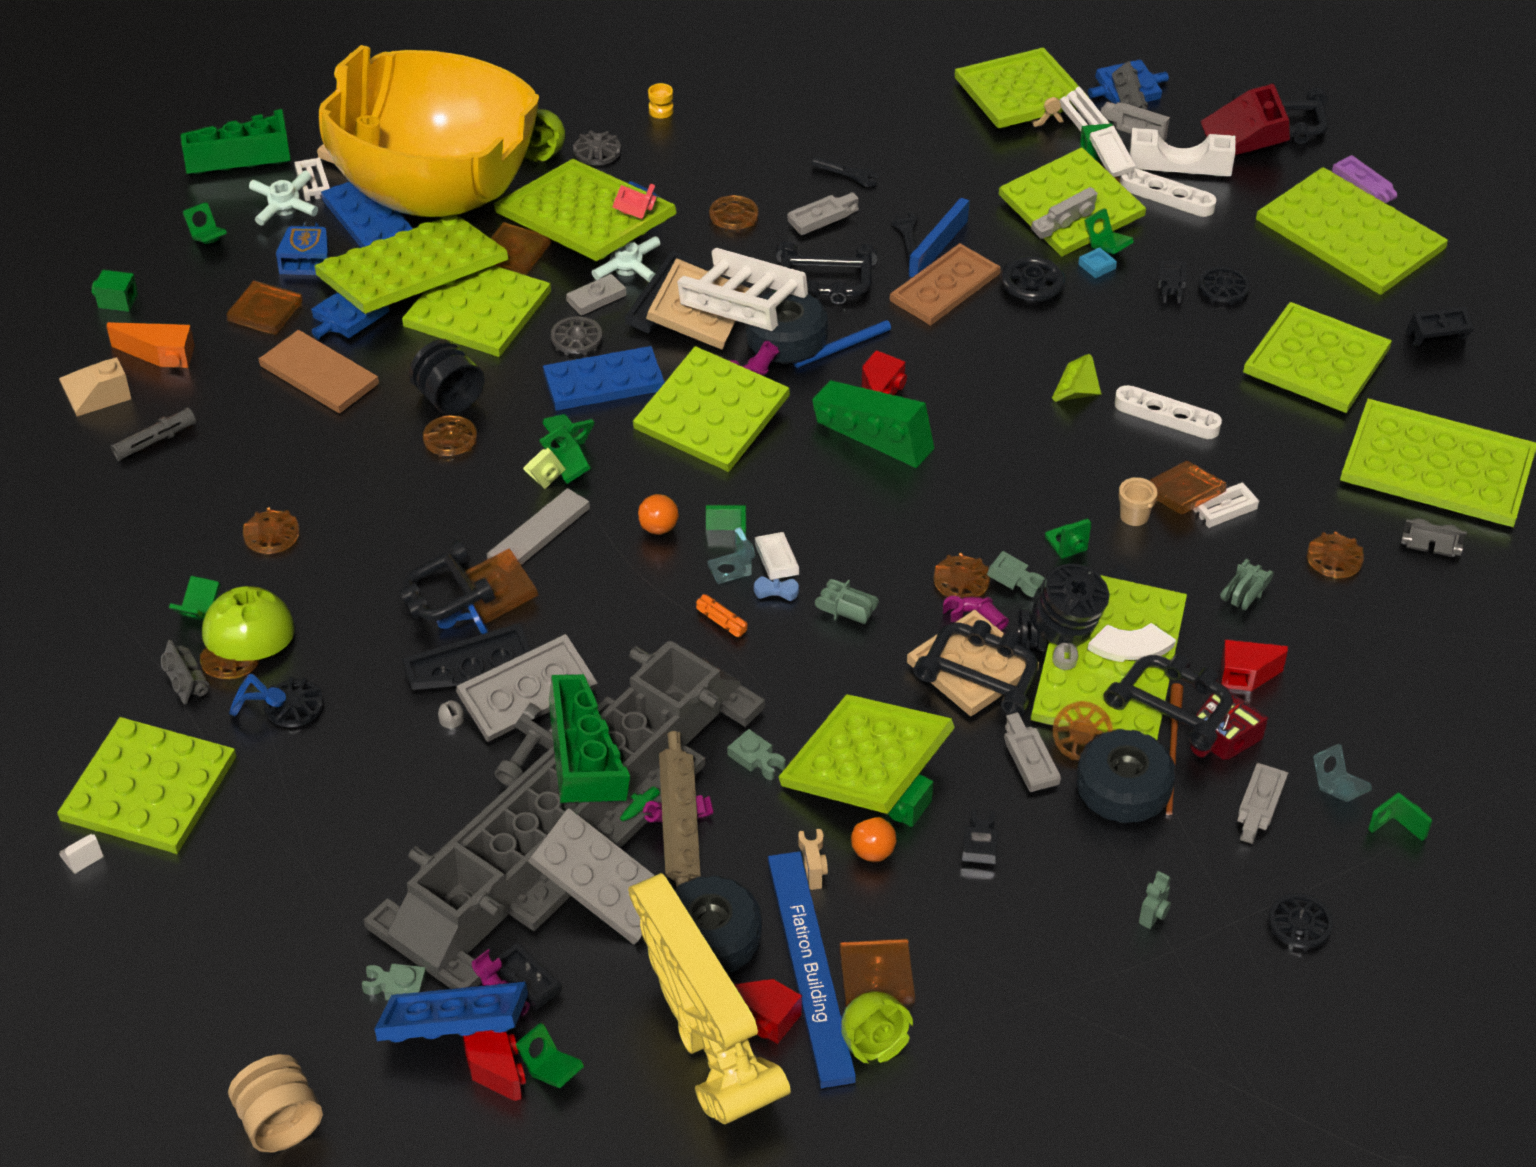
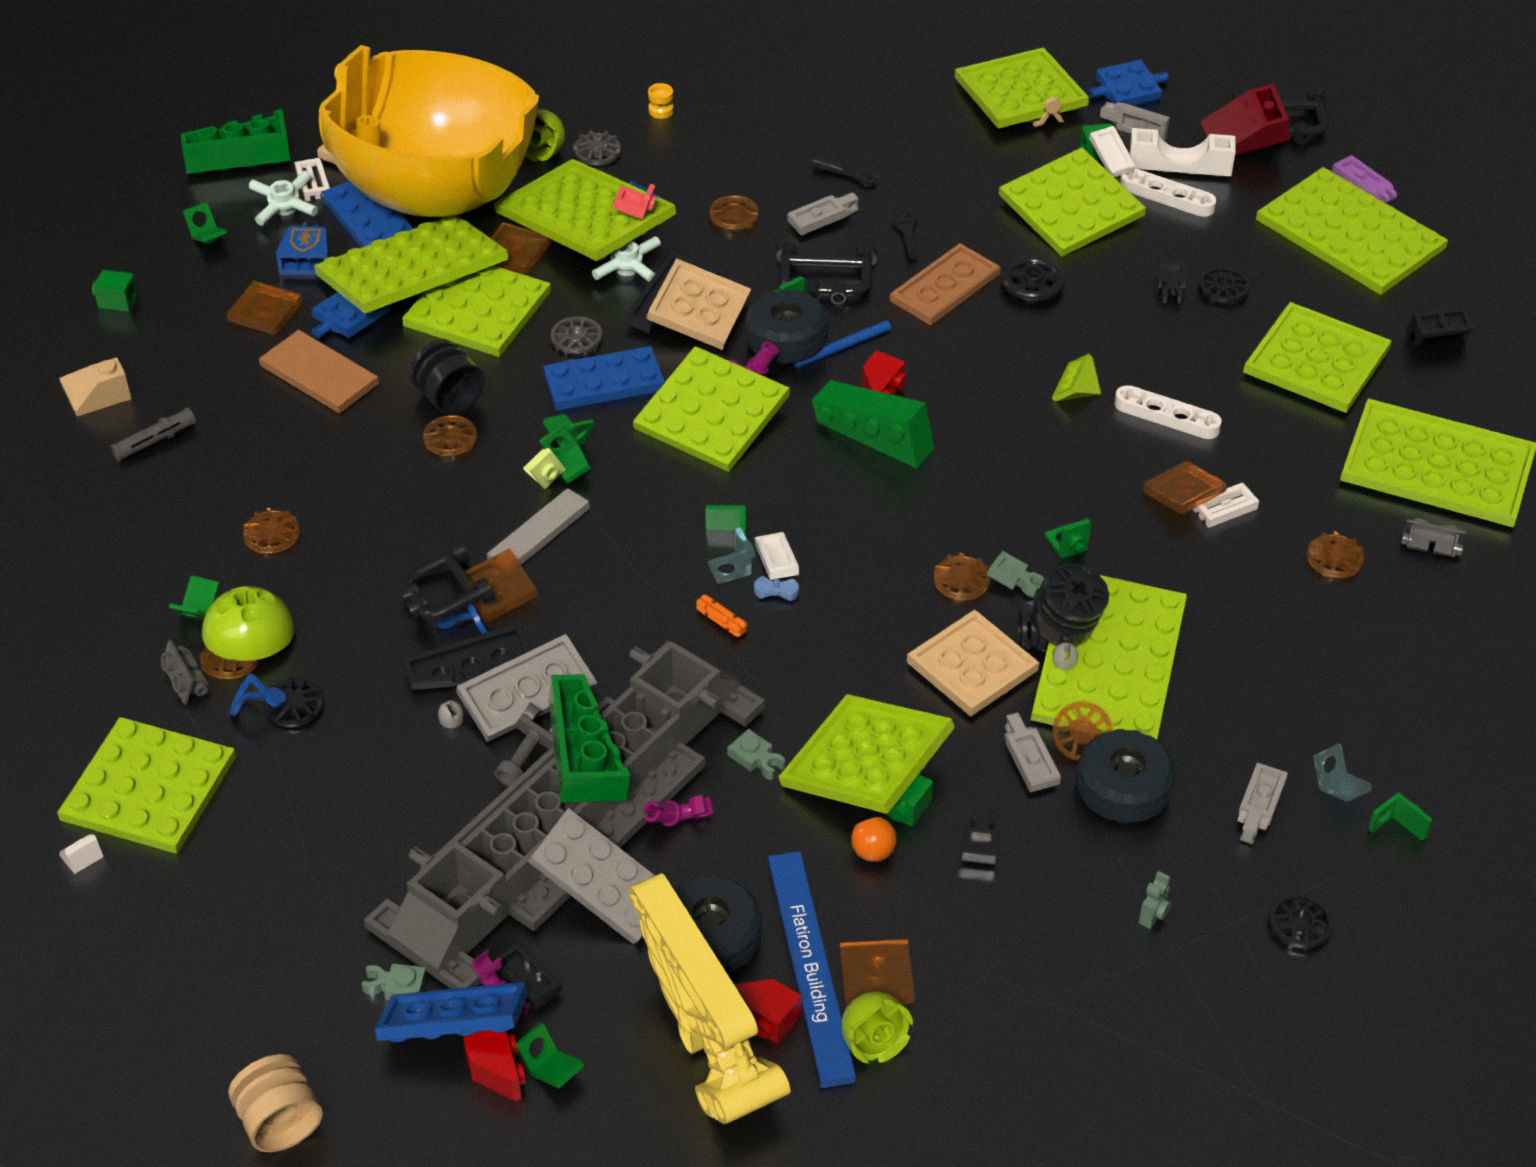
orange slope [107,322,195,368] -> none
light grey plate [566,274,626,316] -> none
green helmet [620,786,660,822] -> none
orange piece [638,494,679,535] -> none
dark tan plate [659,731,701,887] -> none
white fence [677,248,808,331] -> none
tan plate [798,829,828,890] -> none
sand green arm [815,579,879,624] -> none
blue tile [909,197,969,277] -> none
black bar [913,620,1038,716] -> none
magenta piece [943,596,1009,631] -> none
light grey hinge [1031,187,1098,239] -> none
white tile [1060,87,1109,131] -> none
dark azure tile [1078,247,1117,278] -> none
green bracket [1084,208,1134,254] -> none
white tile [1088,623,1176,662] -> none
black bar [1103,654,1233,751] -> none
dark grey hinge [1112,61,1148,110] -> none
tan piece [1118,477,1157,526] -> none
dark orange piece [1166,683,1183,815] -> none
dark red torso [1191,692,1268,760] -> none
sand green arm [1220,559,1274,611] -> none
red slope [1220,640,1288,691] -> none

